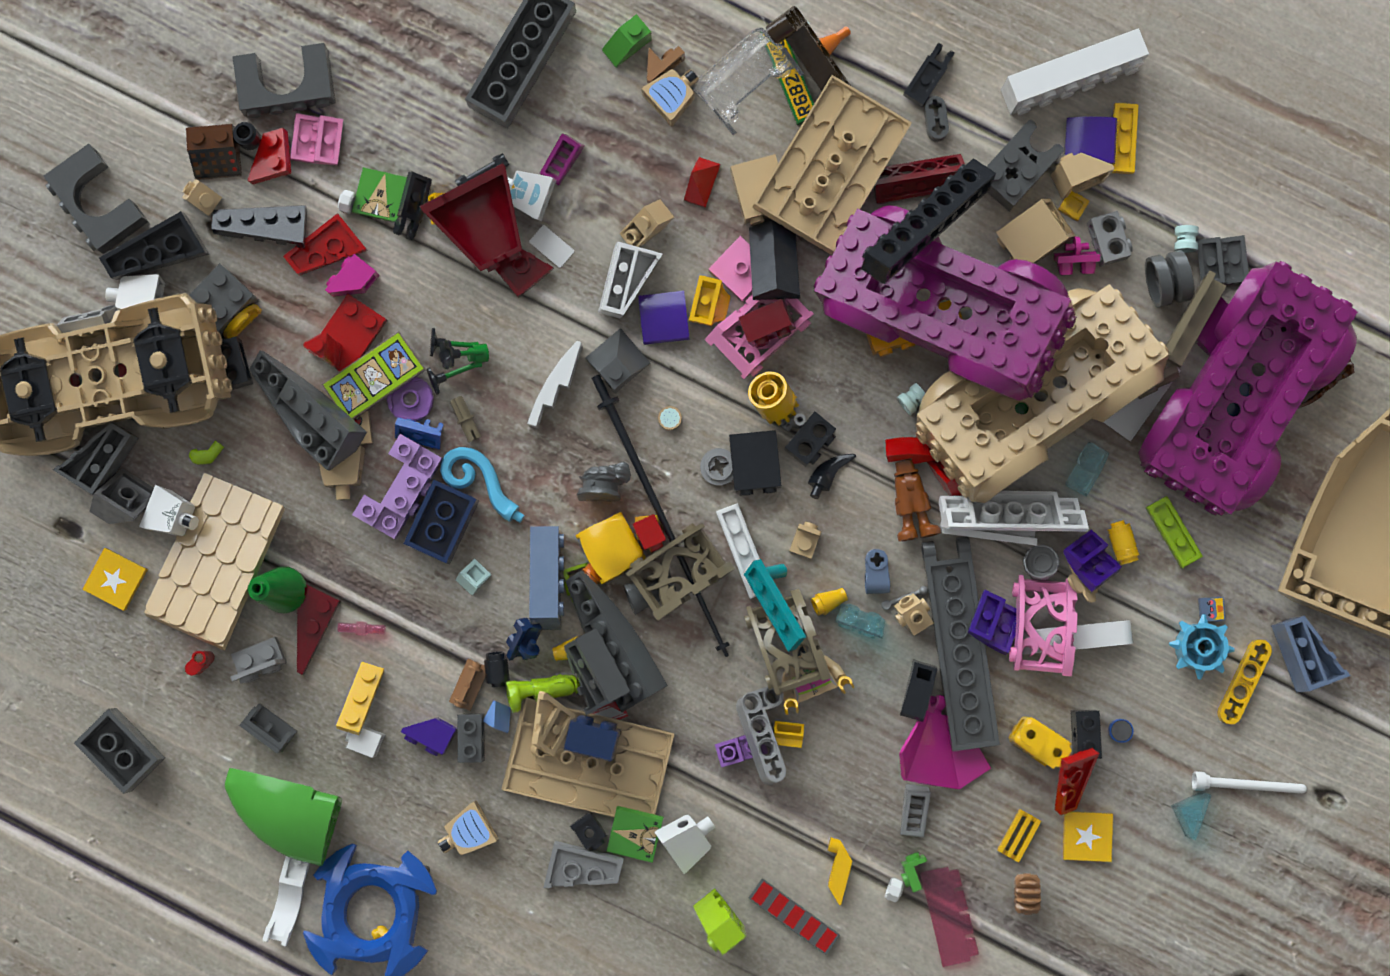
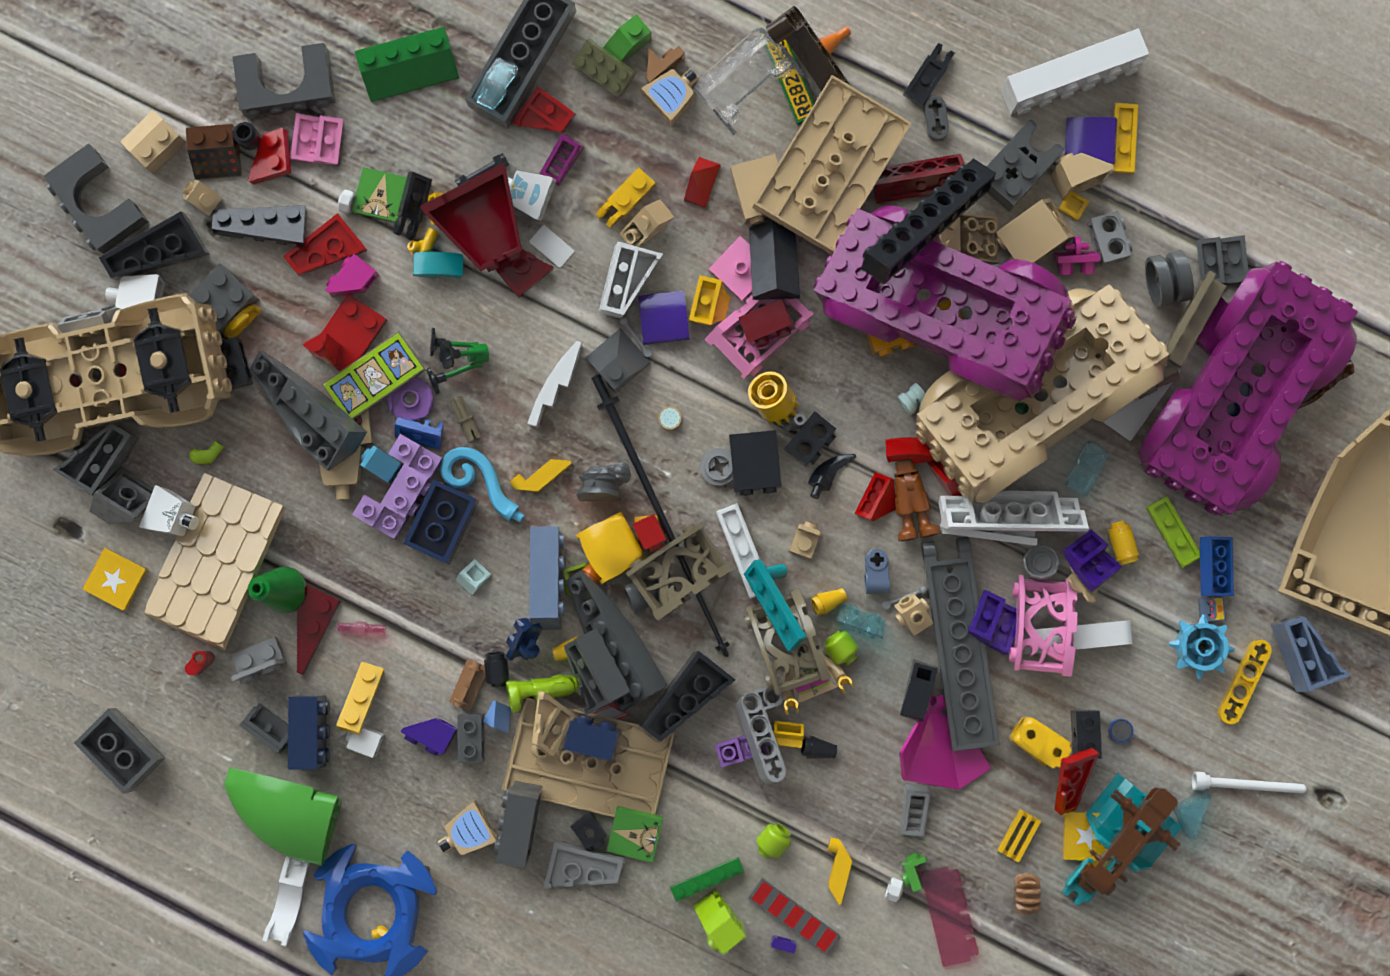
white torso [655,815,716,874] -> none
light aqua wheel [1174,225,1199,253] -> none
none -> tan slope [121,110,186,175]
none -> dark blue brick [288,695,330,770]
none -> green slope [355,27,459,102]
none -> medium azure slope [361,445,403,484]
none -> yellow arm [407,228,439,255]
none -> teal slope [413,252,463,279]
none -> clear light blue slope [473,57,518,110]
none -> dark grey brick [494,781,543,868]
none -> yellow piece [509,459,573,492]
none -> red wing [512,86,576,133]
none -> olive piece [572,39,637,97]
none -> yellow hinge [596,167,656,228]
none -> light grey hinge [619,317,652,358]
none -> black wedge [637,651,736,742]
none -> green piece [670,857,744,902]
none -> lime head [756,823,791,859]
none -> dark purple tile [770,935,796,954]
none -> black cone [801,735,837,759]
none -> lime head [824,630,859,666]
none -> red slope [854,472,896,521]
none -> tan slope [939,213,999,263]
none -> piece [1061,773,1182,906]
none -> blue piece [1200,536,1234,596]

